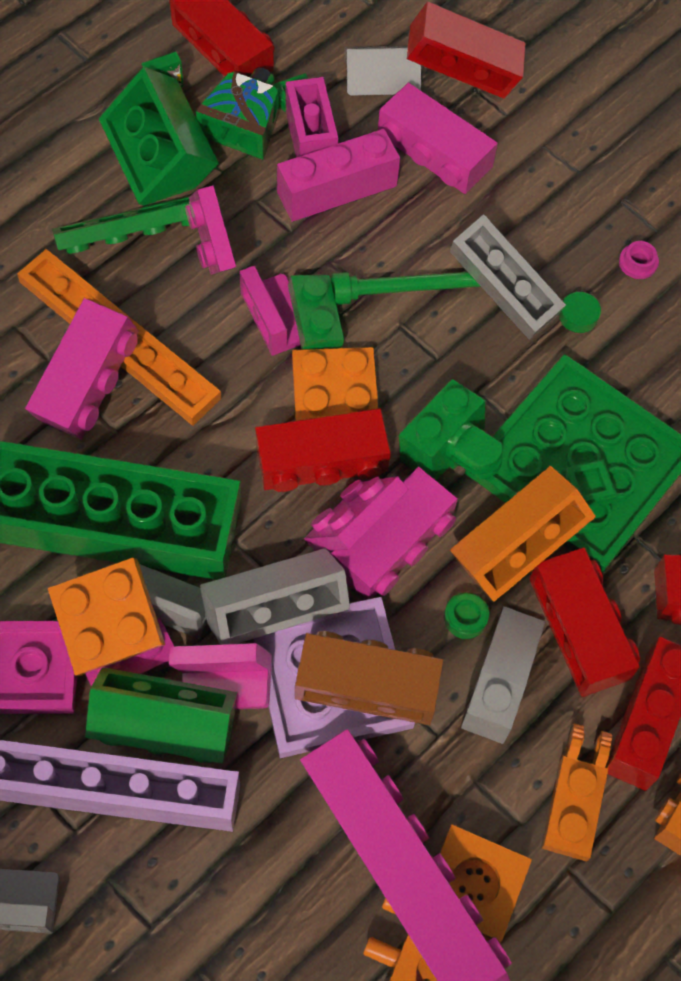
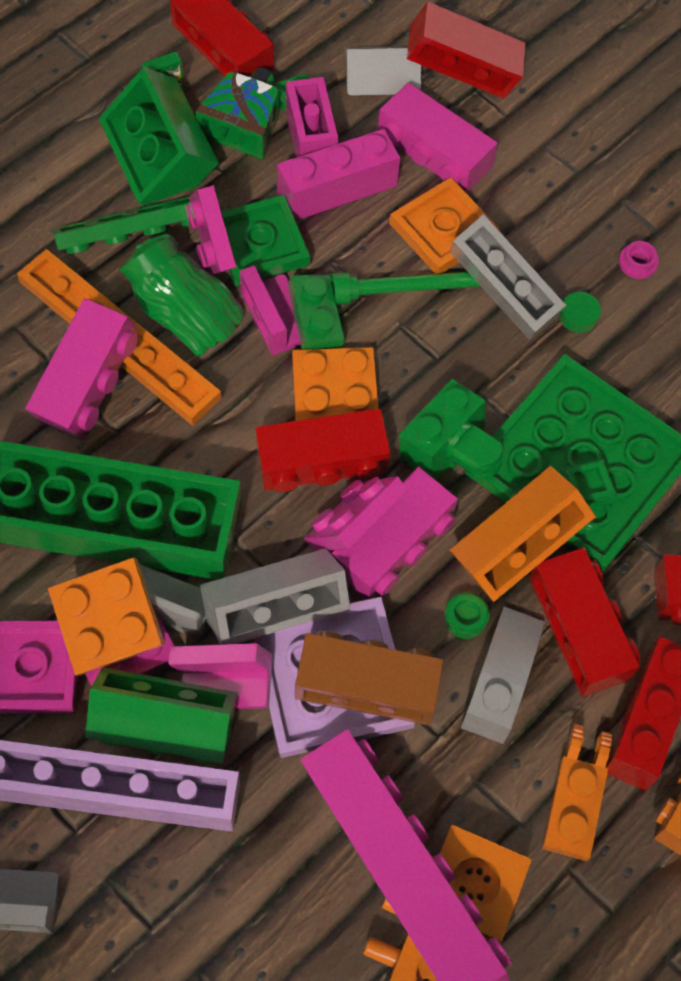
none -> green hair [118,234,245,357]
none -> green plate [221,195,310,286]
none -> orange plate [389,177,500,274]

